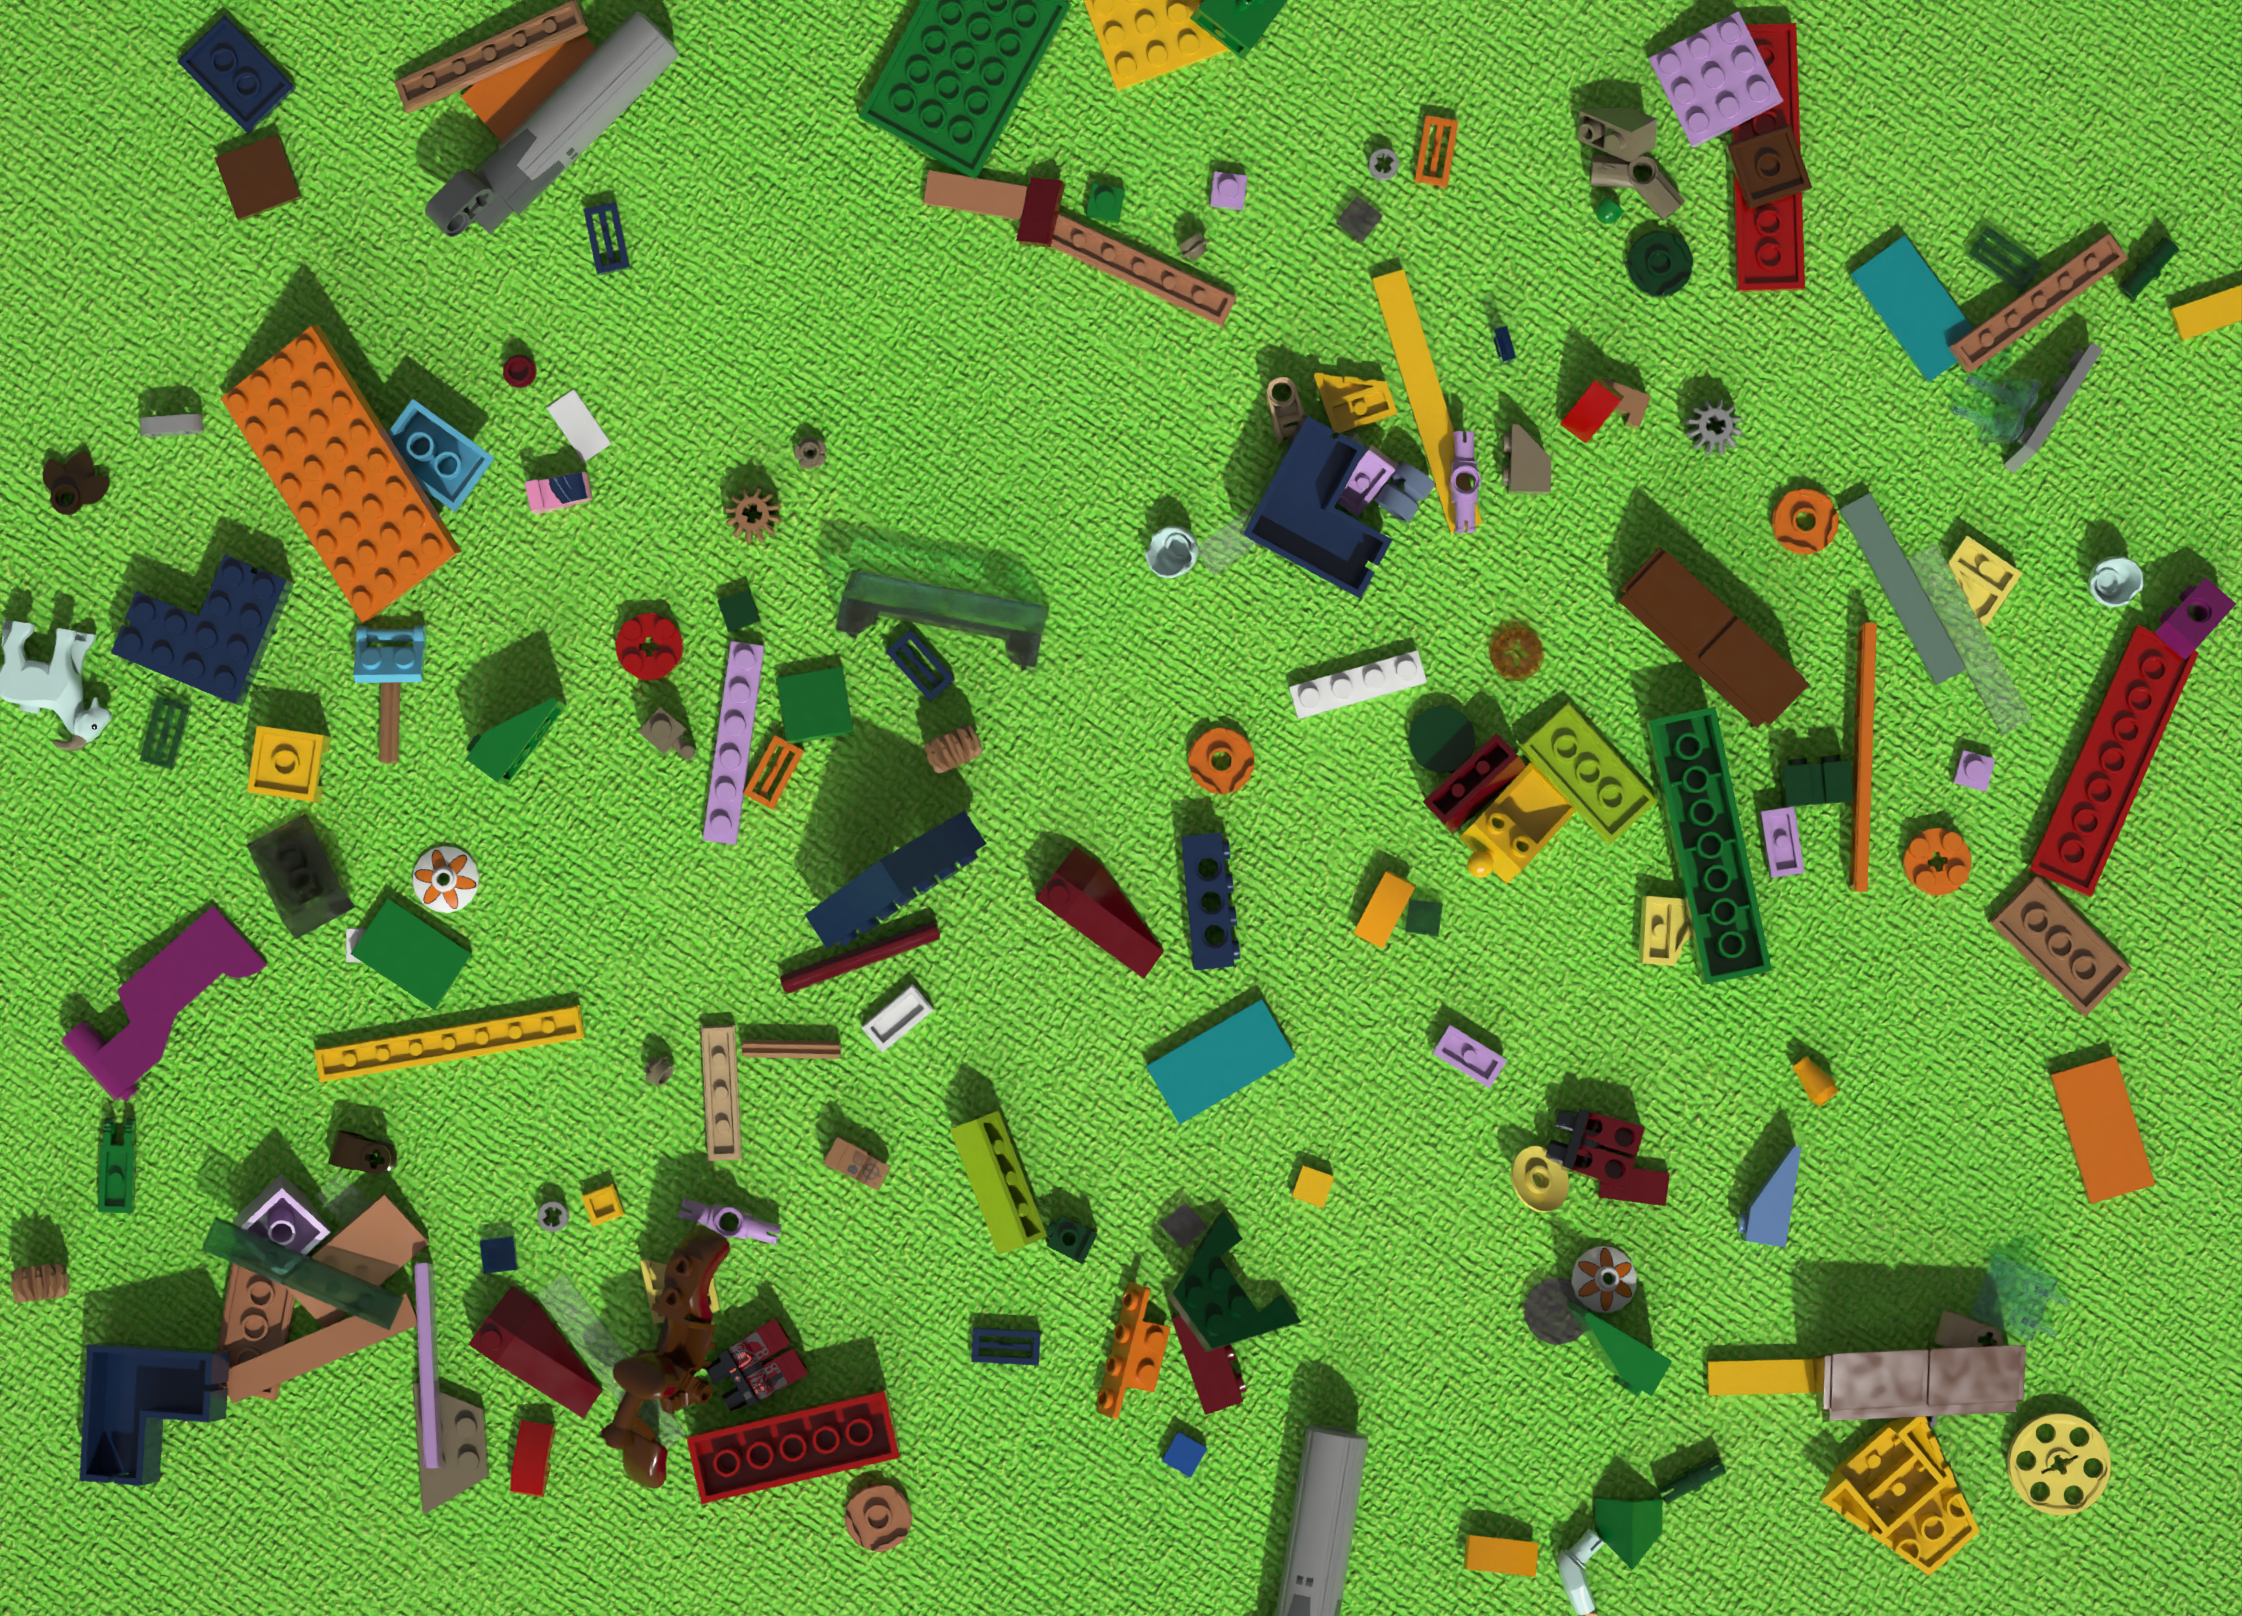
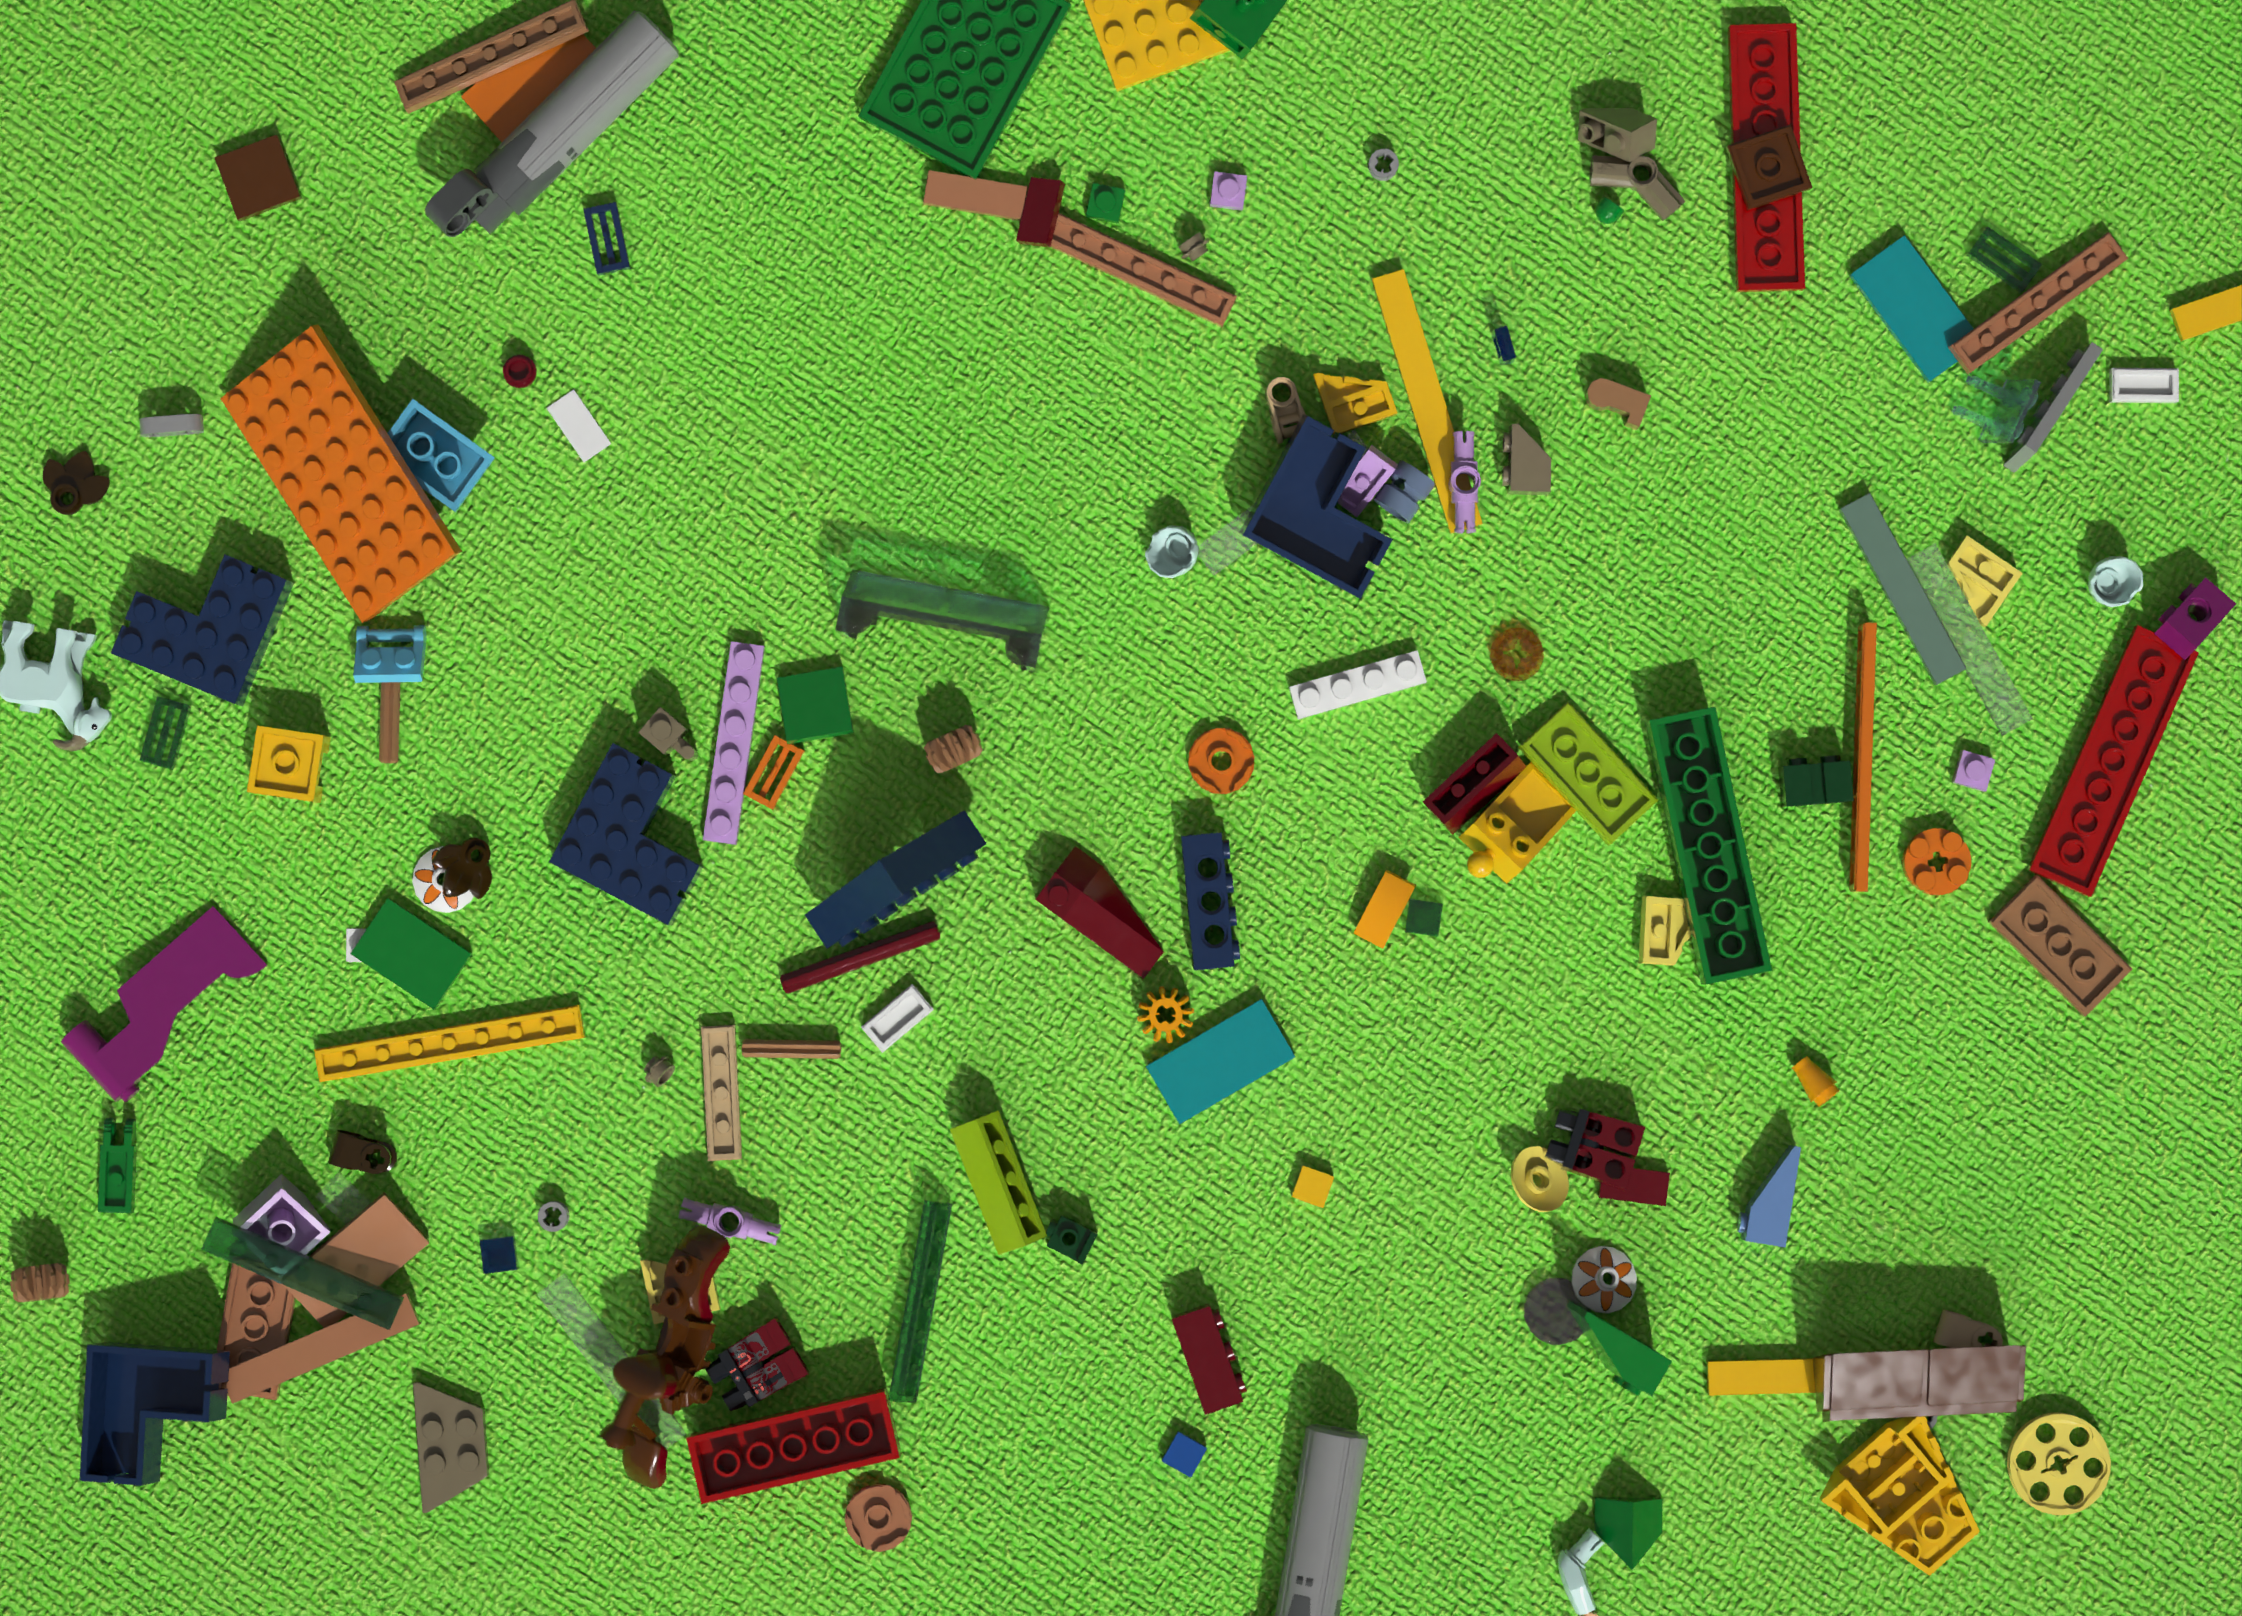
dark blue tile [177,15,296,134] -> none
clear smoke slope [246,813,355,939] -> none
lavender tile [415,1263,443,1469] -> none
green slope [465,697,567,785] -> none
dark red wedge [468,1286,603,1418] -> none
red slope [510,1420,556,1497] -> none
leg [524,472,593,515] -> none
yellow tile [581,1183,625,1227] -> none
red plate [616,613,684,681] -> none
dark green tile [717,590,761,633] -> none
medium nougat gear [725,487,782,544] -> none
dark tan plate [794,436,827,470] -> none
medium nougat leg [823,1136,891,1190] -> none
dark blue tile [886,630,955,702] -> none
dark blue tile [971,1327,1041,1365] -> none
orange bracket [1096,1282,1171,1419] -> none
tile [1160,1202,1208,1250] -> none
dark green wing [1167,1212,1301,1352] -> none
tile [1336,196,1383,244] -> none
dark green tile [1408,706,1476,773] -> none
orange tile [1414,115,1459,188] -> none
lavender plate [1432,1025,1507,1089] -> none
light orange slope [1463,1535,1539,1577] -> none
red slope [1560,377,1624,443] -> none
reddish brown piece [1615,547,1810,730] -> none
dark green tile [1626,231,1693,298] -> none
lavender plate [1648,11,1784,148] -> none
dark green pin [1657,1454,1727,1505] -> none
light grey gear [1685,399,1743,456] -> none
lavender plate [1759,807,1805,878] -> none
orange tile [1771,488,1839,555] -> none
clear light blue plate [1970,1254,2071,1342] -> none
orange tile [2049,1055,2155,1204] -> none
dark green pin [2118,237,2180,301] -> none
none -> dark brown plate [432,837,492,899]
none -> dark blue piece [549,743,704,926]
none -> clear green tile [888,1200,952,1403]
none -> light orange gear [1137,986,1194,1043]
none -> white tile [2110,368,2179,403]

